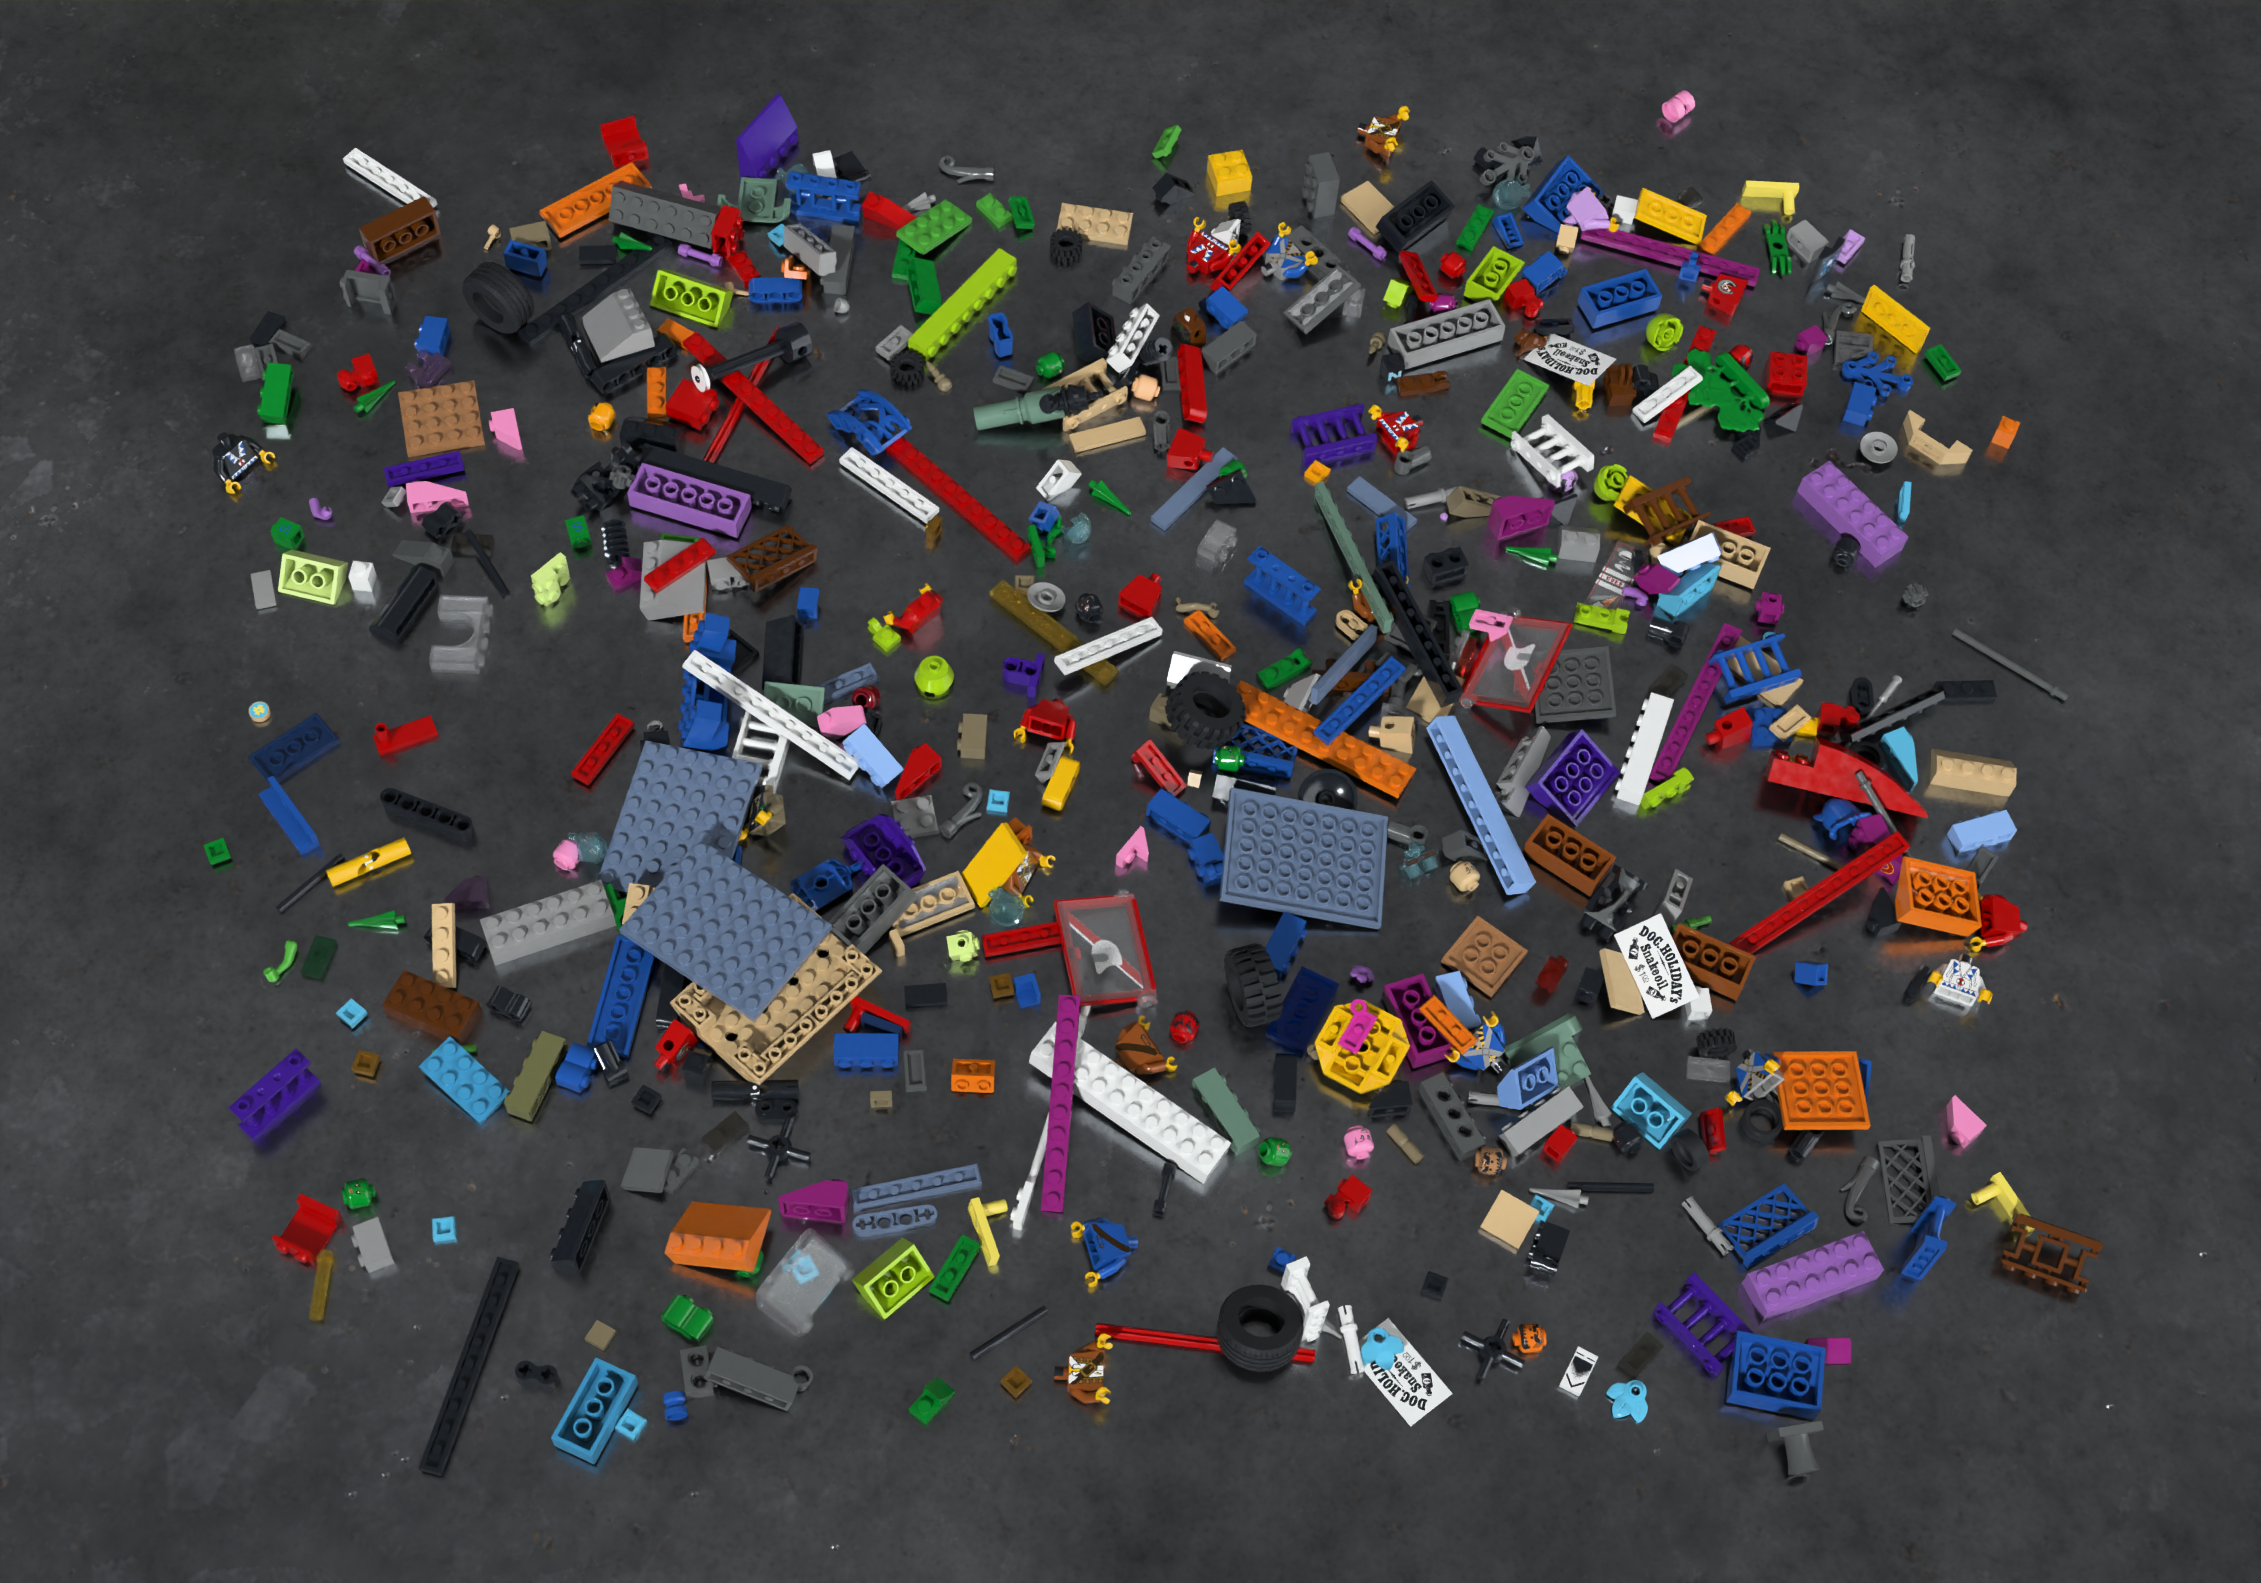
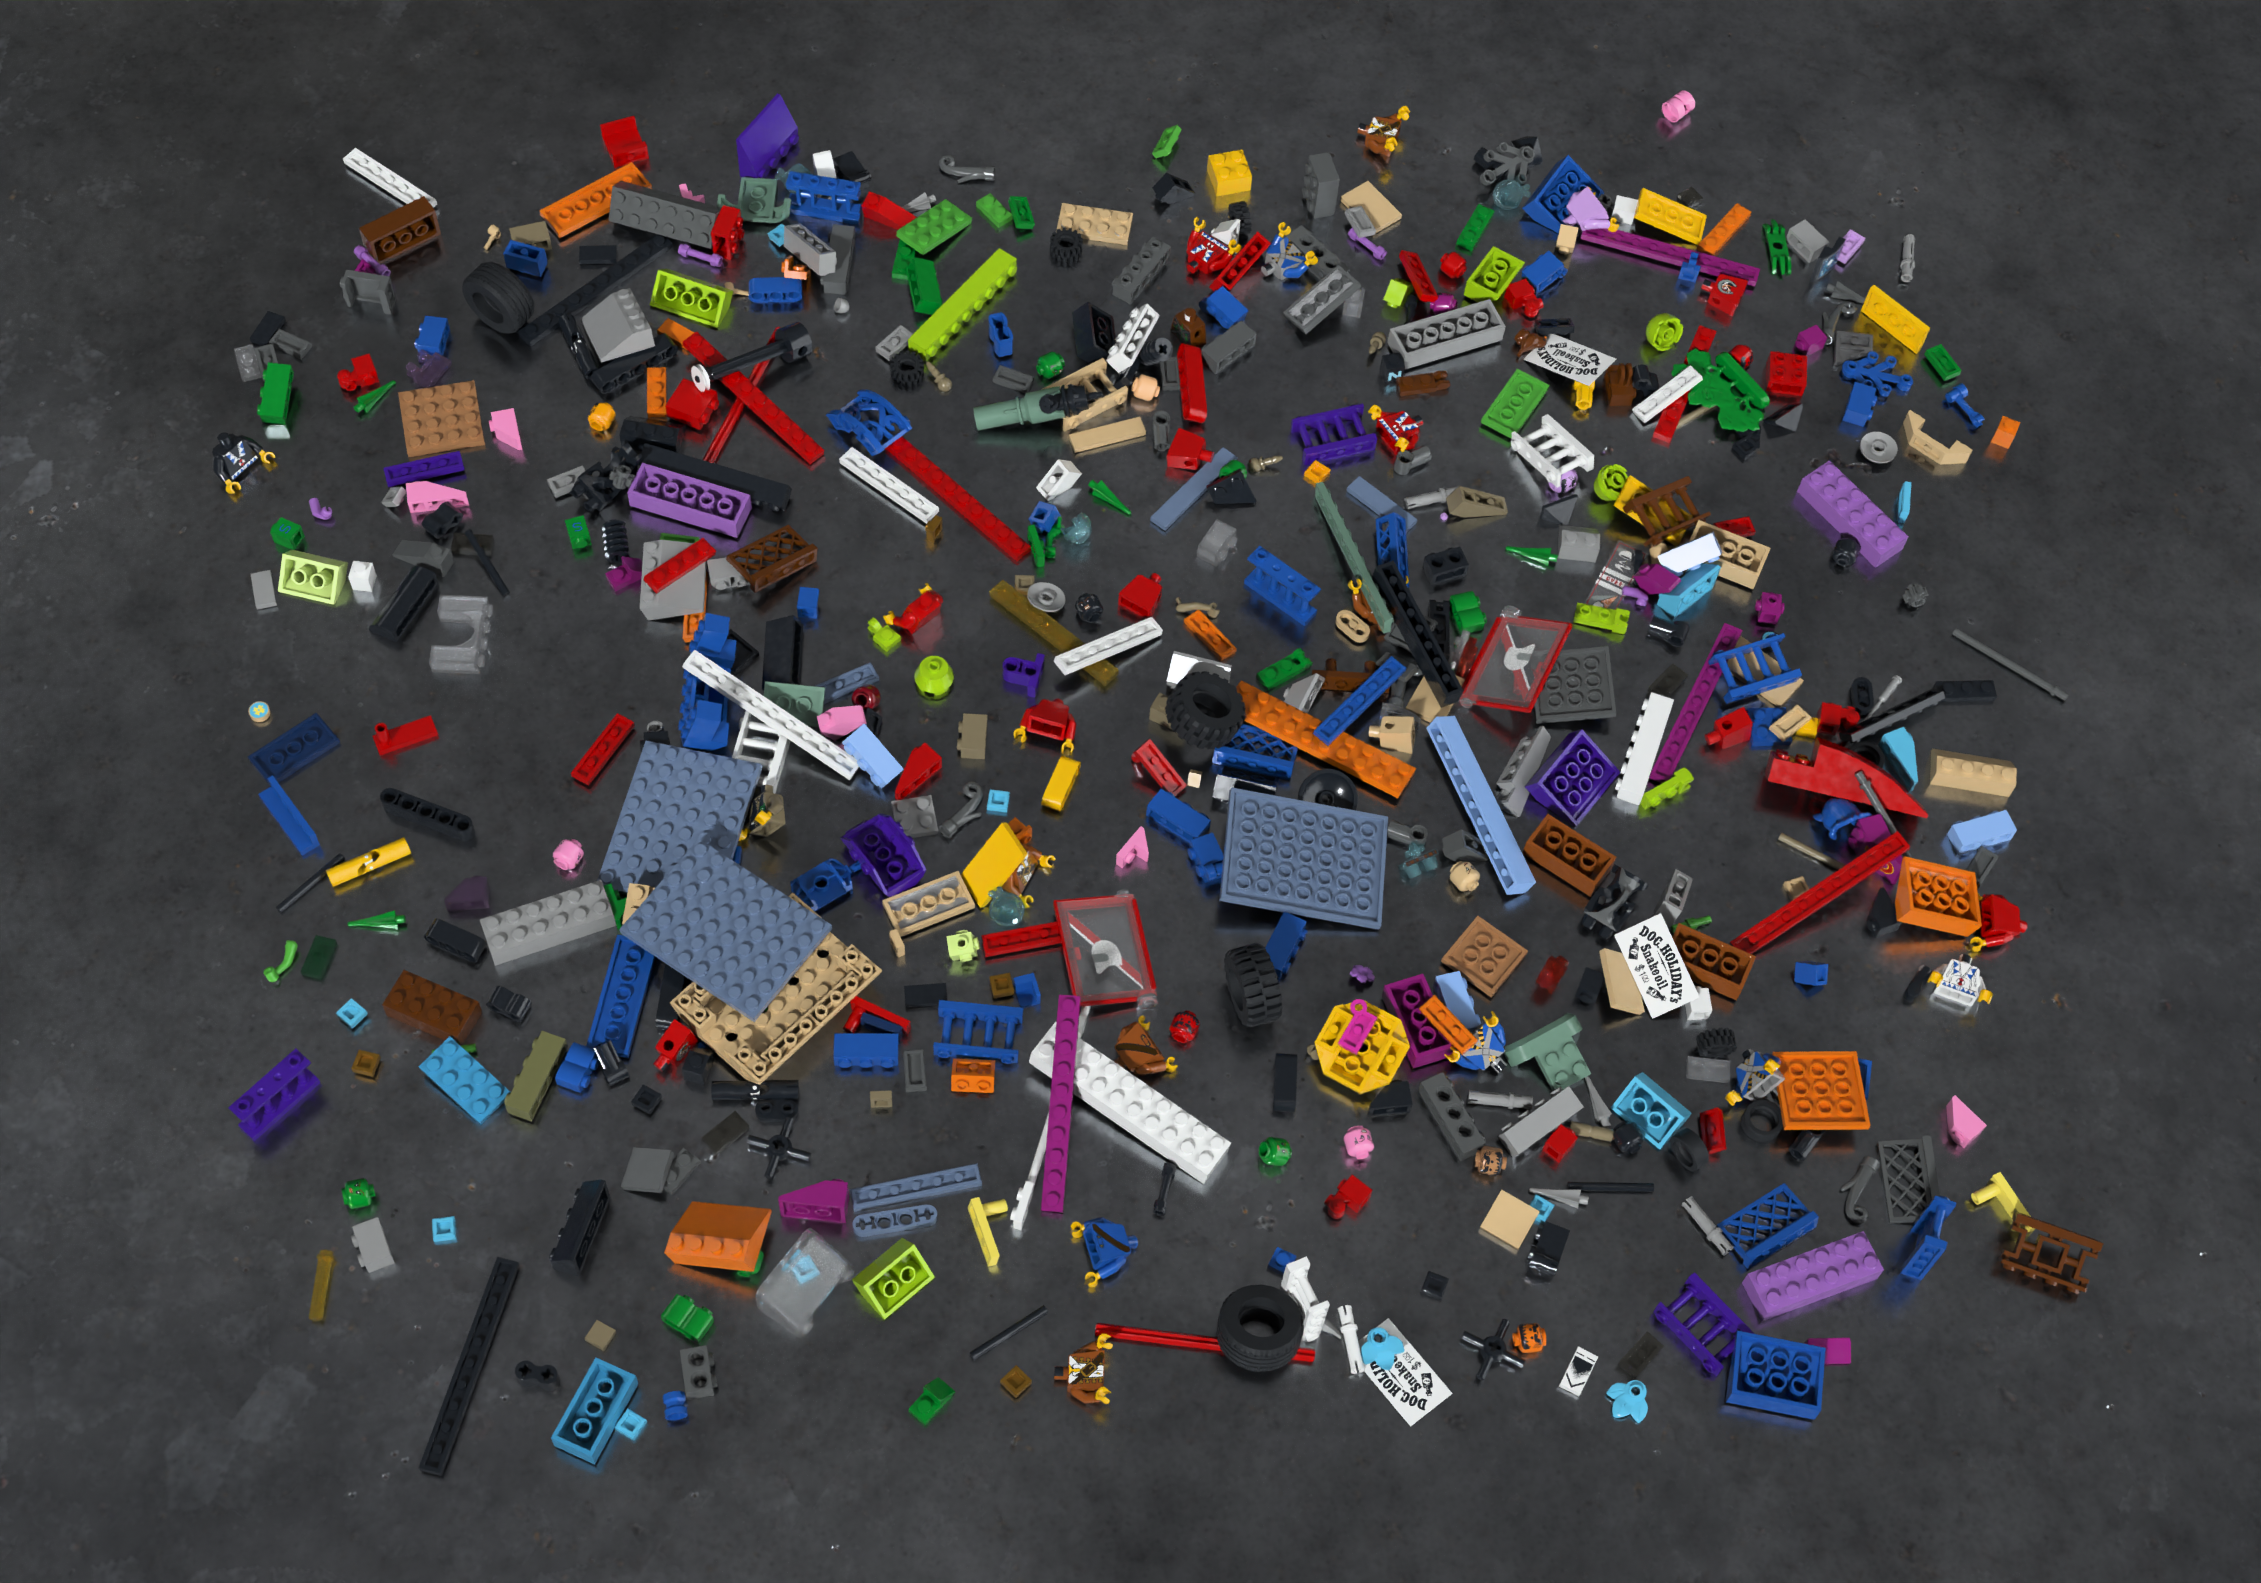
green plate [203,838,231,865] -> none
red panel [272,1193,343,1264] -> none
tan plate [432,903,456,988] -> none
yellowish green plate [531,552,570,606] -> none
clear light blue hat [567,830,608,864] -> none
green piece [612,232,652,251] -> none
dark grey hinge [704,1346,813,1411] -> none
red plate [728,251,761,287] -> none
dark grey slope [828,864,918,954] -> none
green plate [929,1234,981,1302] -> none
light grey slope [1035,742,1066,783] -> none
sand green brick [1192,1067,1261,1156] -> none
green head [1215,745,1245,772] -> none
clear blue plate [1265,966,1339,1054] -> none
sand blue tile [1310,625,1378,705] -> none
black brick [1376,180,1455,253] -> none
dark tan piece [1387,1124,1424,1164] -> none
bright pink slope [1469,609,1513,641] -> none
magenta slope [1488,495,1555,540] -> none
blue slope [1492,212,1524,249] -> none
medium blue slope [1497,1047,1559,1110] -> none
blue brick [1577,269,1662,329] -> none
light yellow piece [1742,181,1799,215] -> none
dark grey plant [1766,1421,1824,1475] -> none
none -> light grey plate [547,465,585,498]
none -> blue fence [933,1000,1023,1064]
none -> dark tan bar [1247,456,1283,472]
none -> light grey tile [1344,206,1376,238]
none -> blue brick [1945,383,1985,428]

